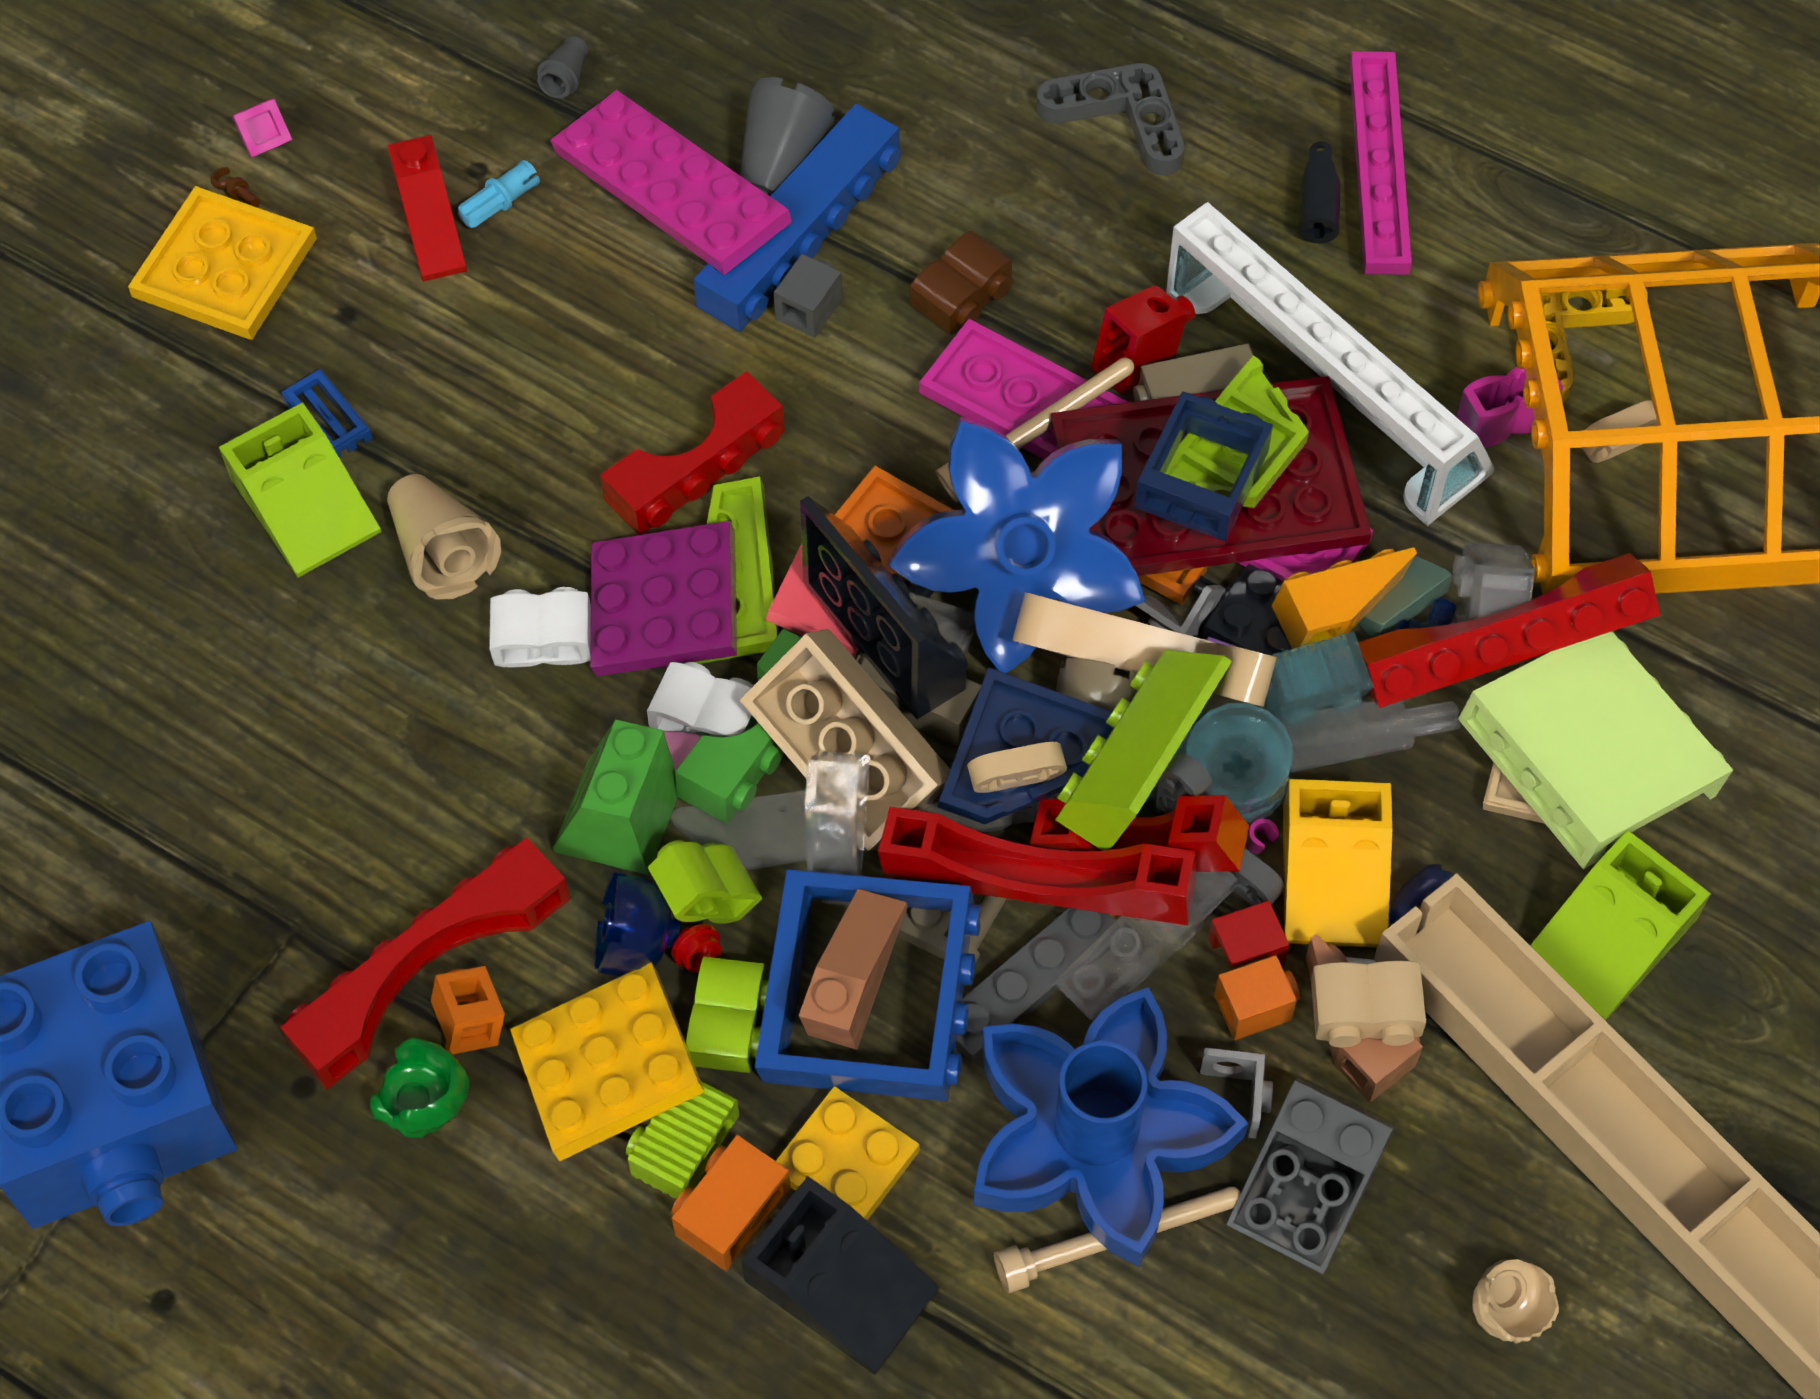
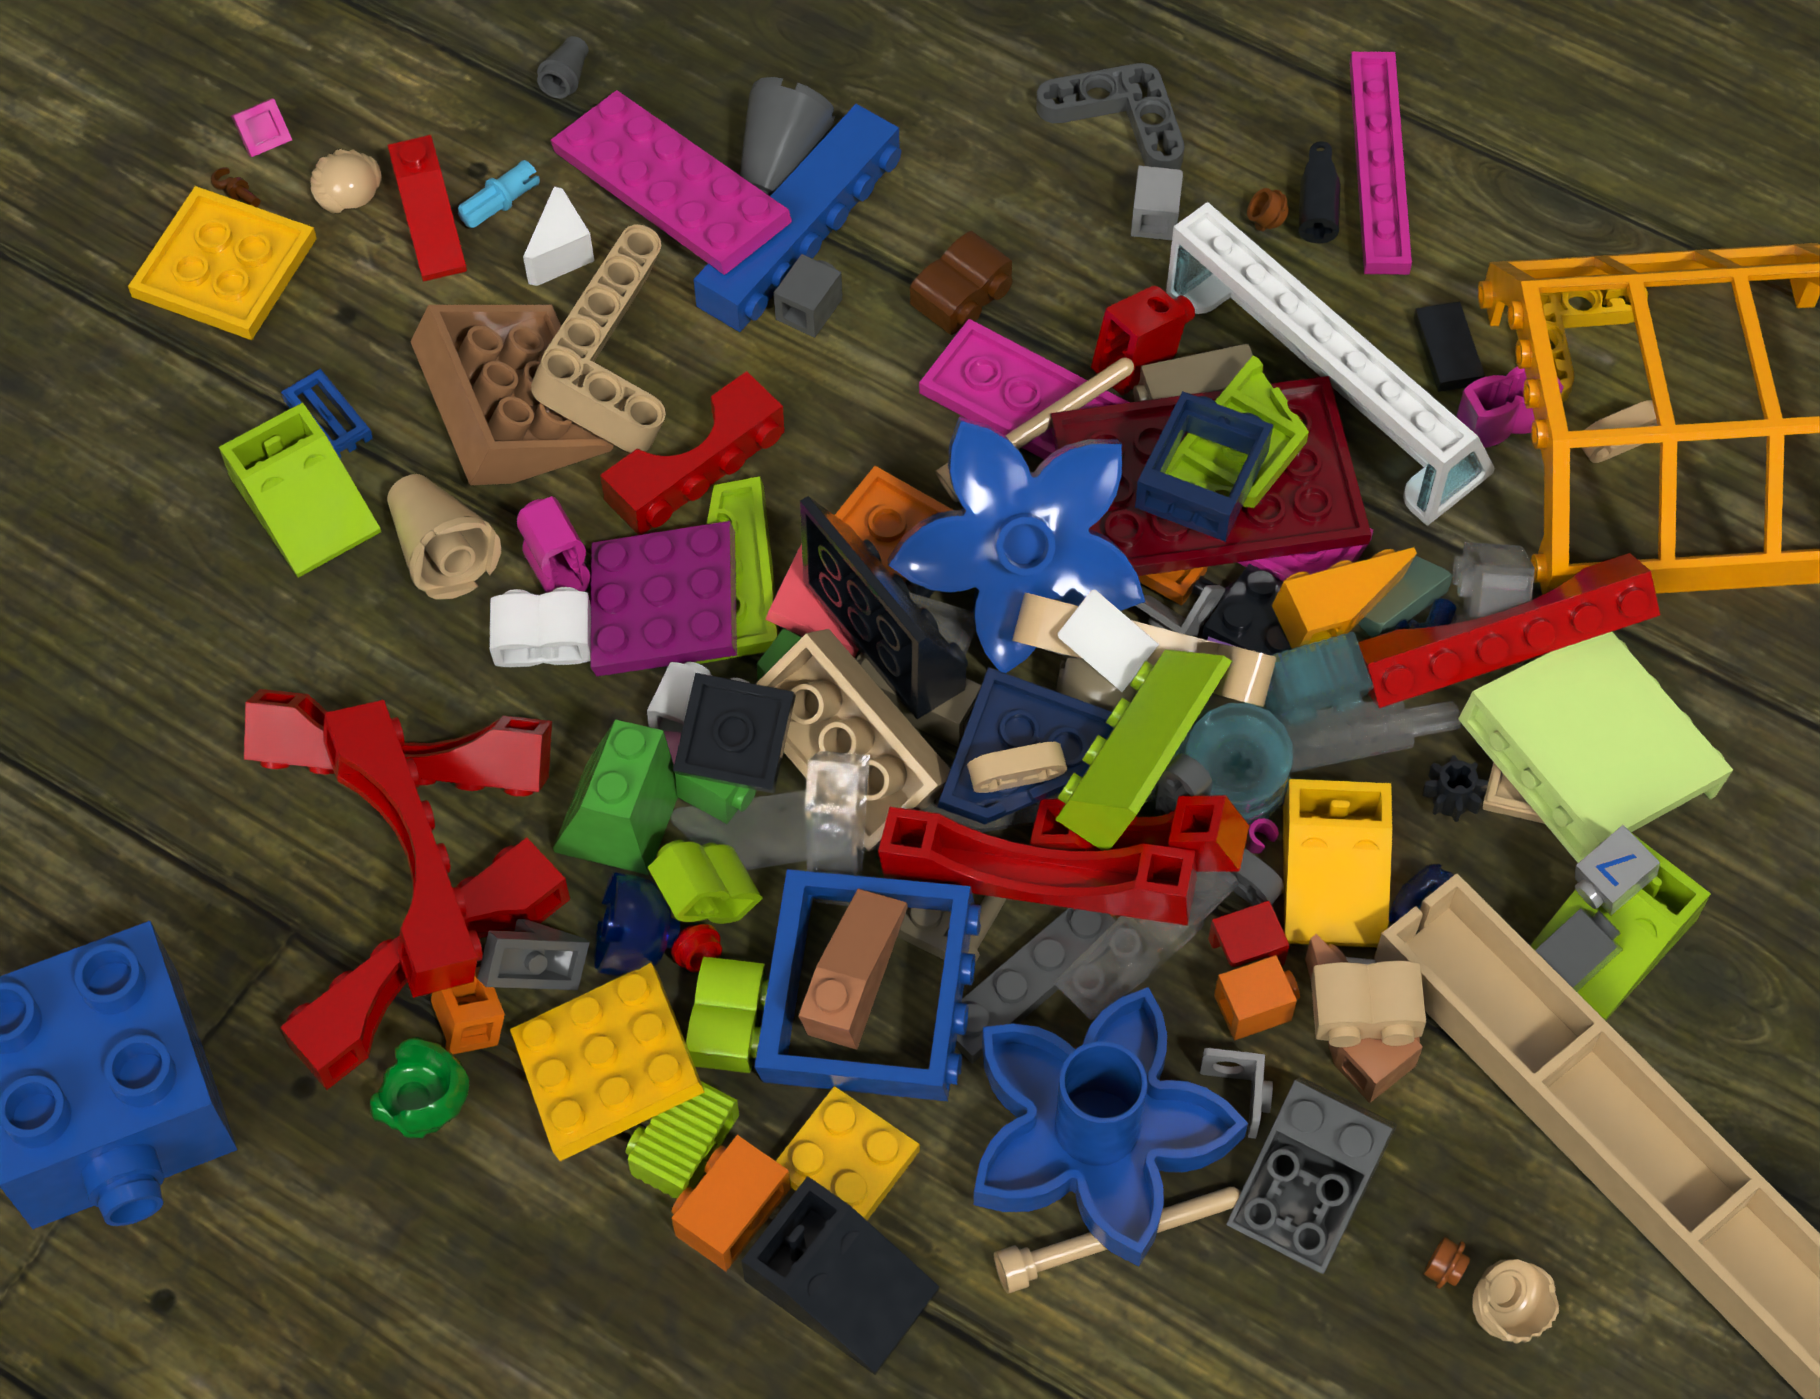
none -> red arch [244,689,552,796]
none -> tan hair [310,149,382,214]
none -> red arch [323,700,483,998]
none -> medium nougat slope [410,305,614,485]
none -> dark grey slope [477,919,590,990]
none -> dark pink brick [517,496,591,593]
none -> white slope [523,187,594,286]
none -> tan beam [531,224,666,453]
none -> black plate [673,673,796,794]
none -> white sticker [1058,590,1159,692]
none -> light grey panel [1131,166,1183,240]
none -> dark orange plate [1247,188,1289,232]
none -> black tile [1414,301,1485,392]
none -> black gear [1422,755,1488,822]
none -> dark orange plate [1423,1237,1471,1289]
none -> dark grey brick [1535,908,1623,992]
none -> light grey brick [1575,825,1660,916]

